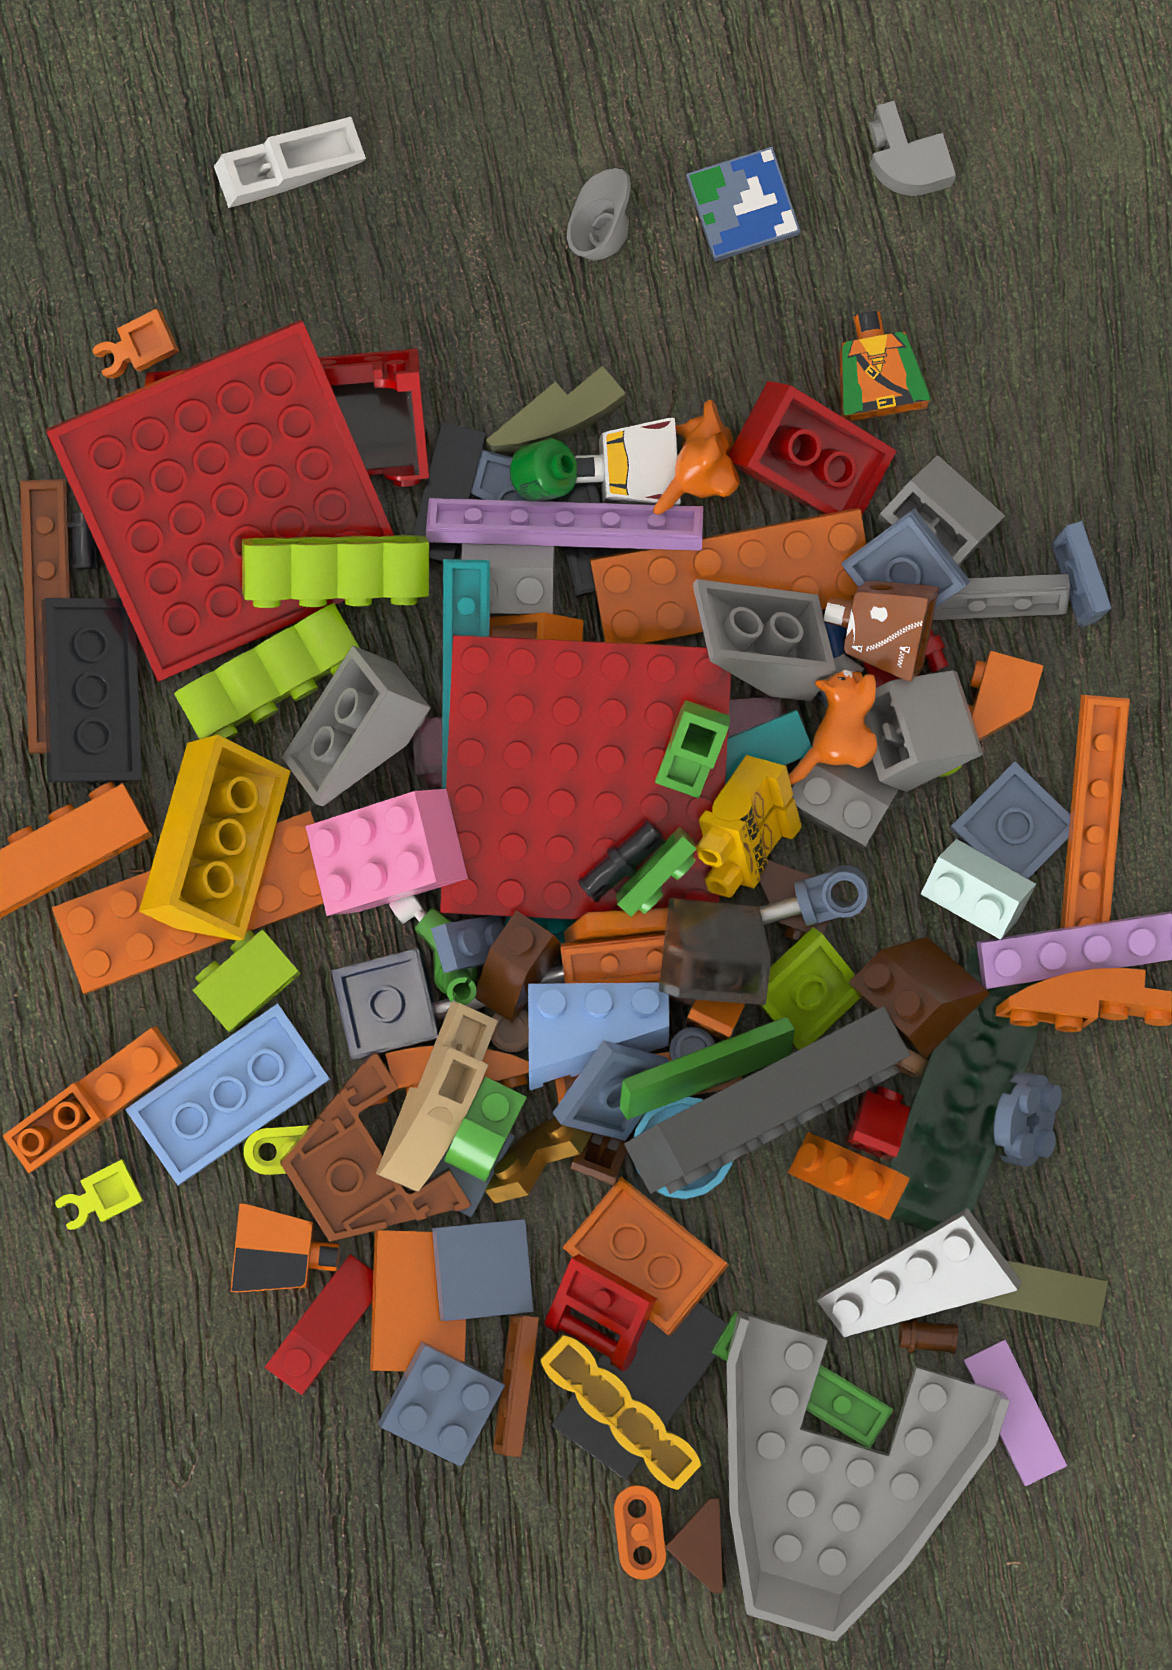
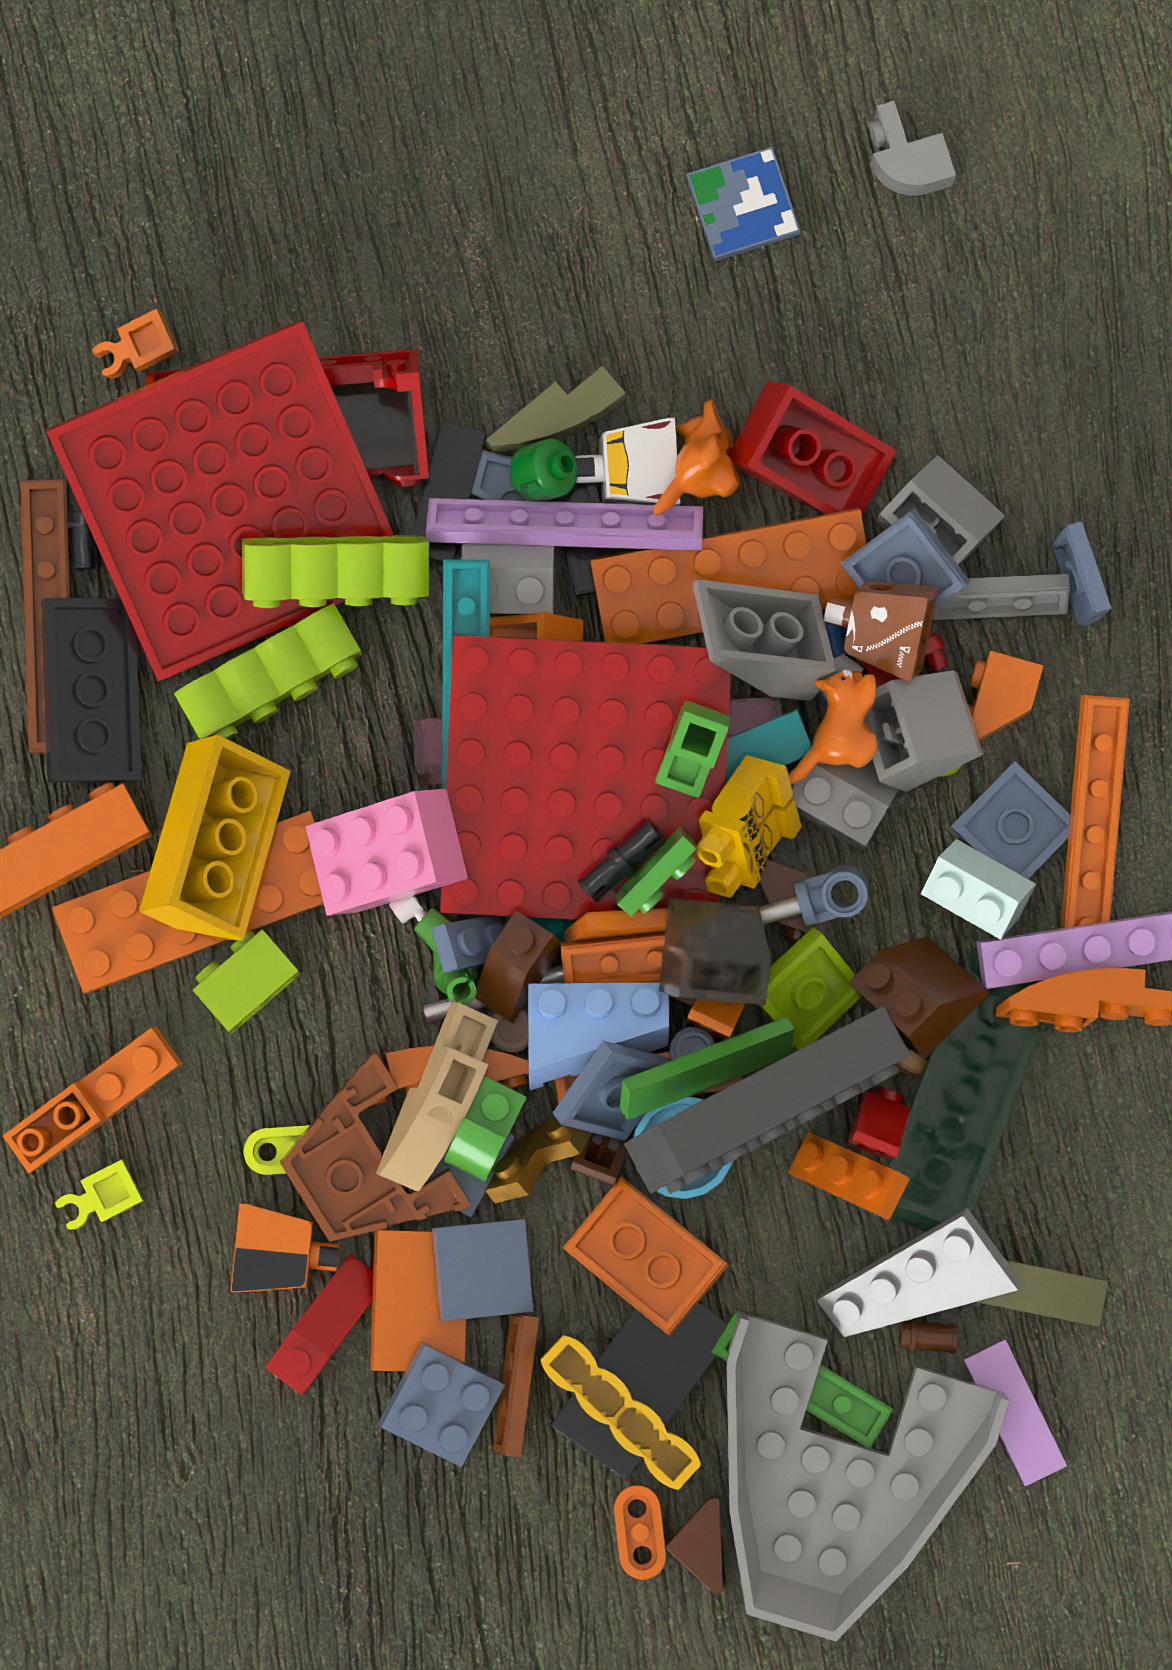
light blue plate [125,1003,331,1186] -> none
white slope [214,117,366,208] -> none
light grey slope [282,646,430,807] -> none
plate [331,948,440,1061] -> none
red plate [544,1254,657,1371] -> none
light grey cap [567,168,631,261] -> none
torso [840,311,930,422] -> none
sand blue plate [994,1072,1062,1167] -> none

